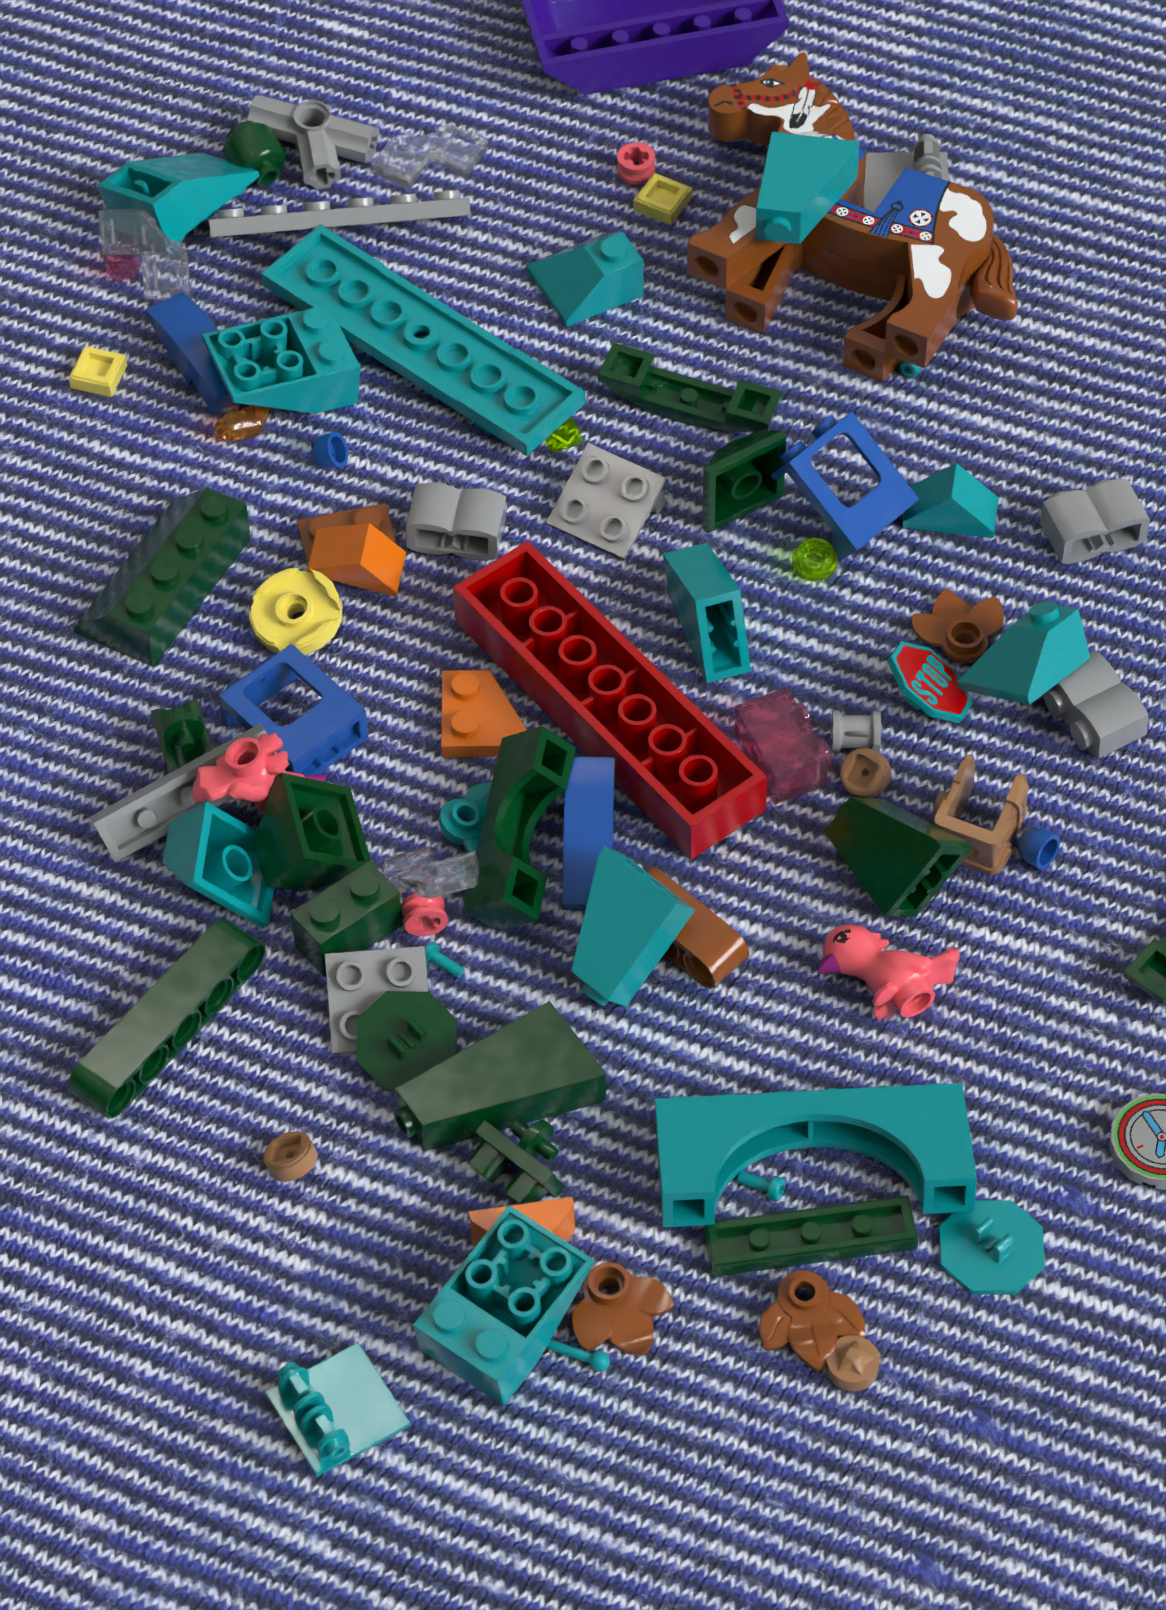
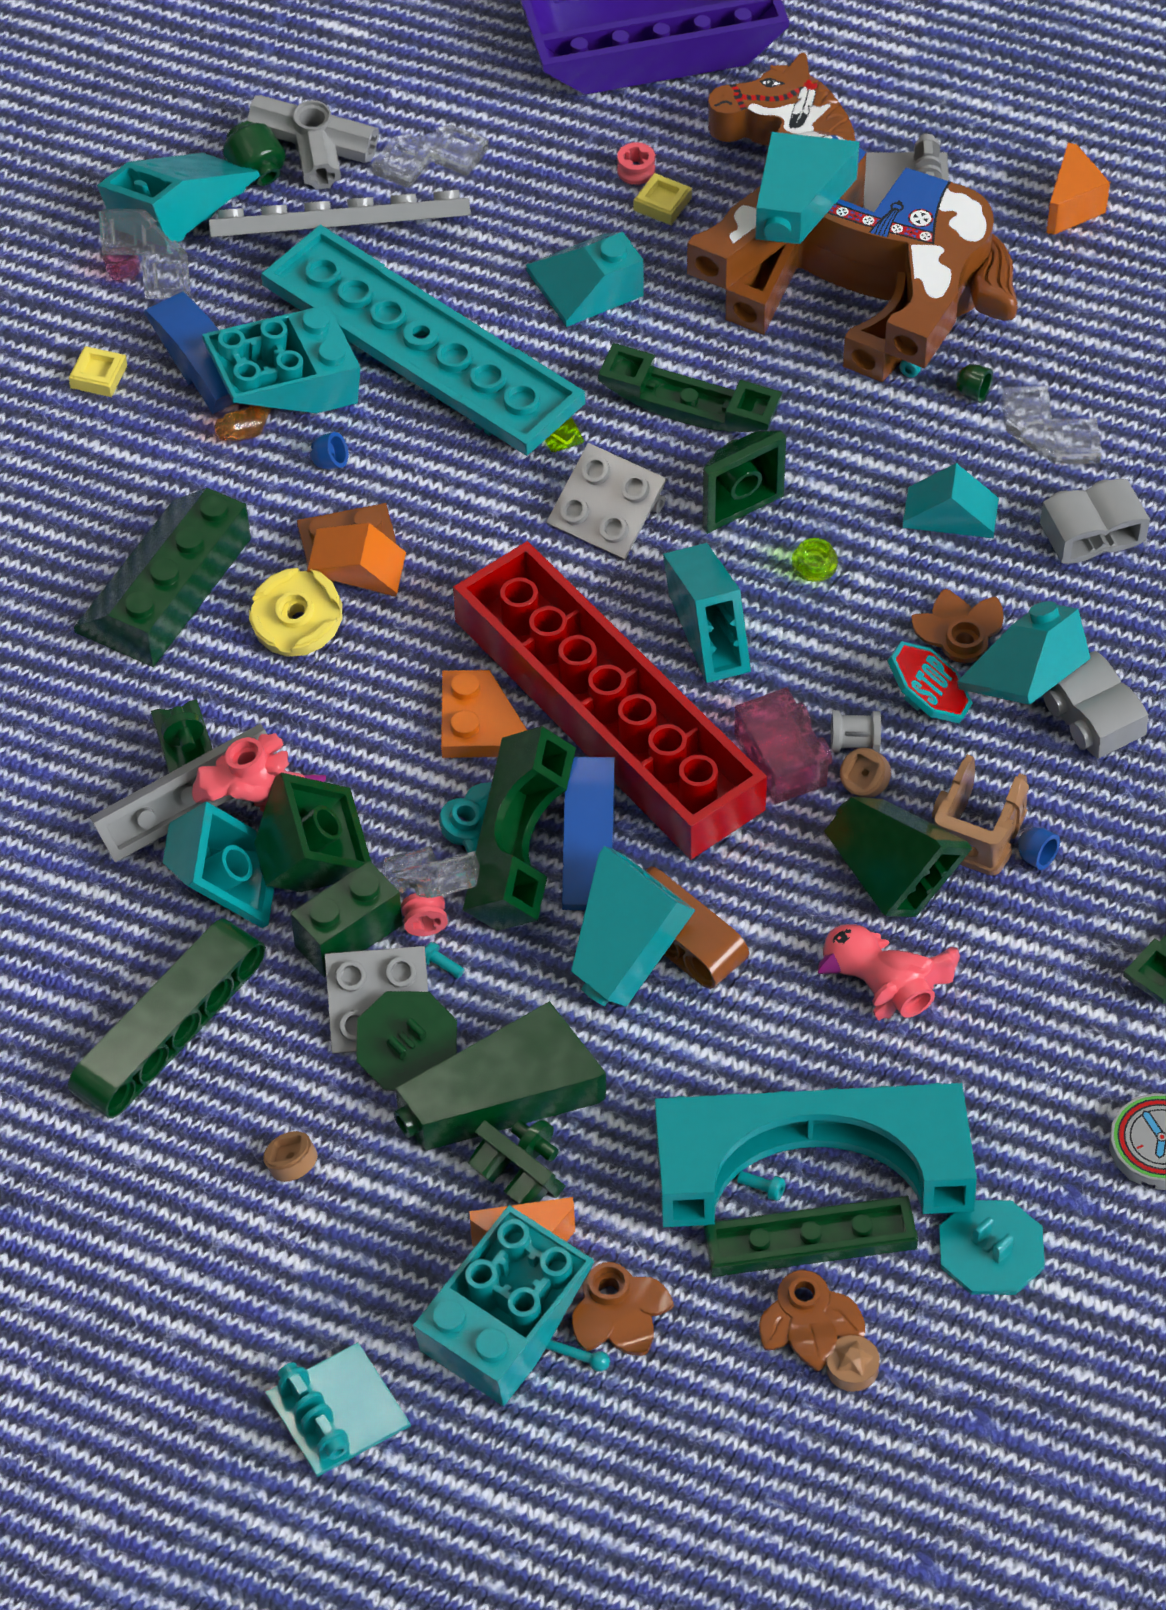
blue window [219,644,368,775] -> none
light grey brick [406,482,506,561] -> none
blue window [771,412,919,562] -> none
none -> dark green hinge [956,364,993,403]
none -> clear tile [1002,386,1102,465]
none -> orange slope [1046,142,1110,235]

